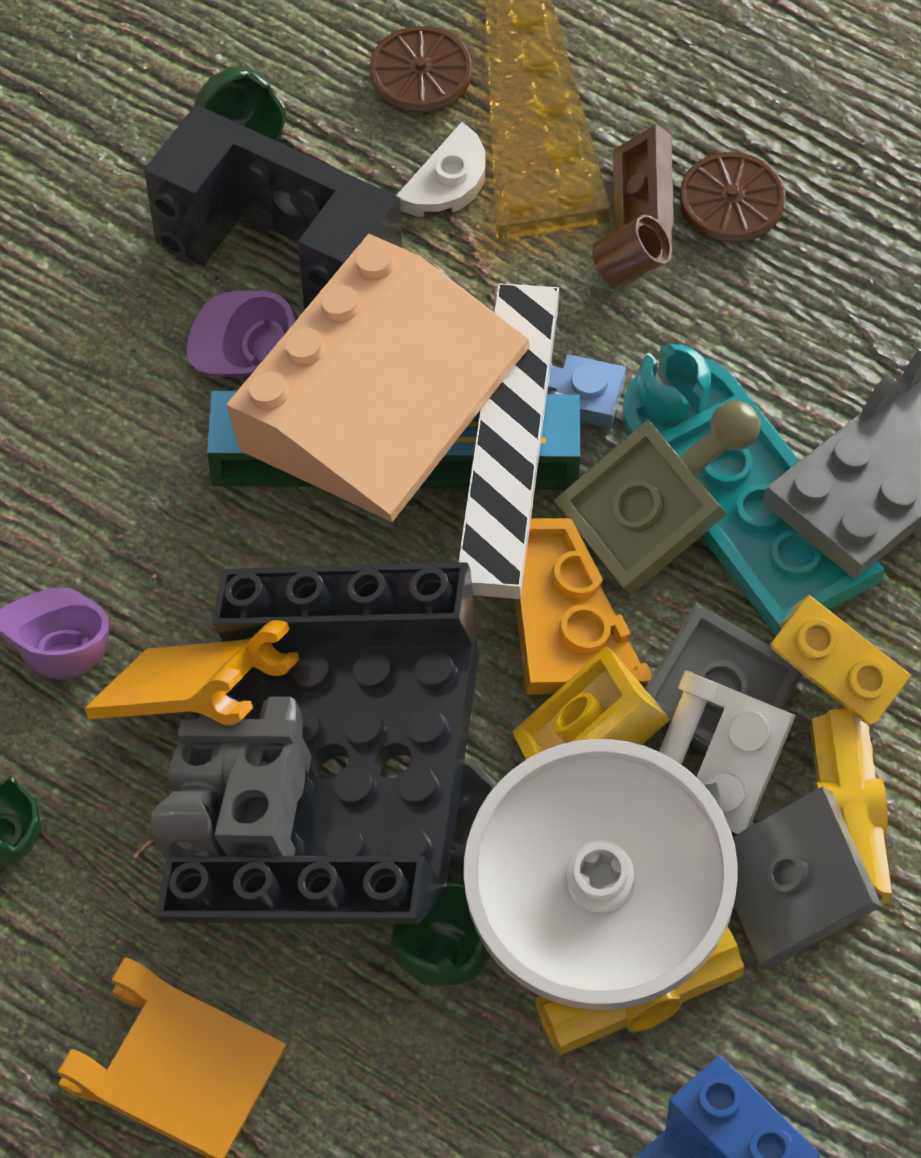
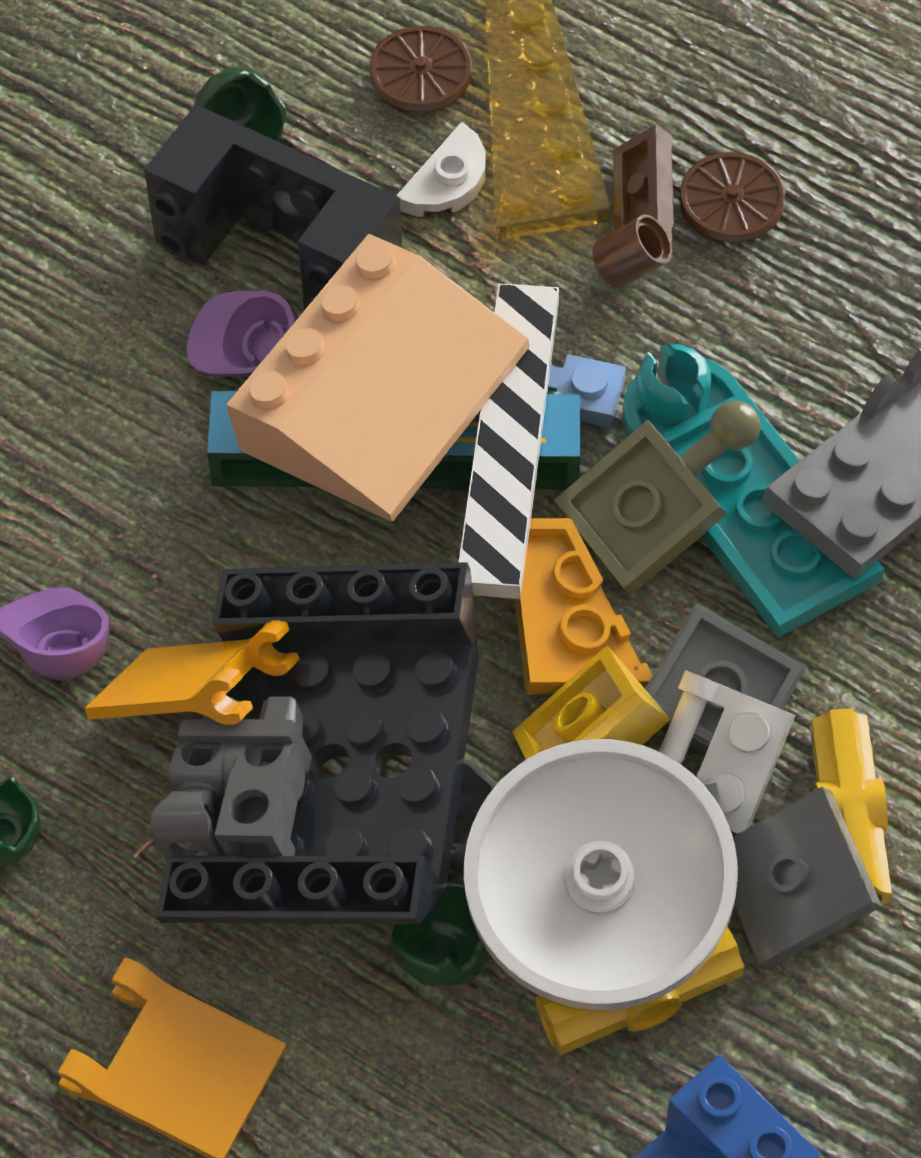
yellow bracket [770,595,912,725] -> none

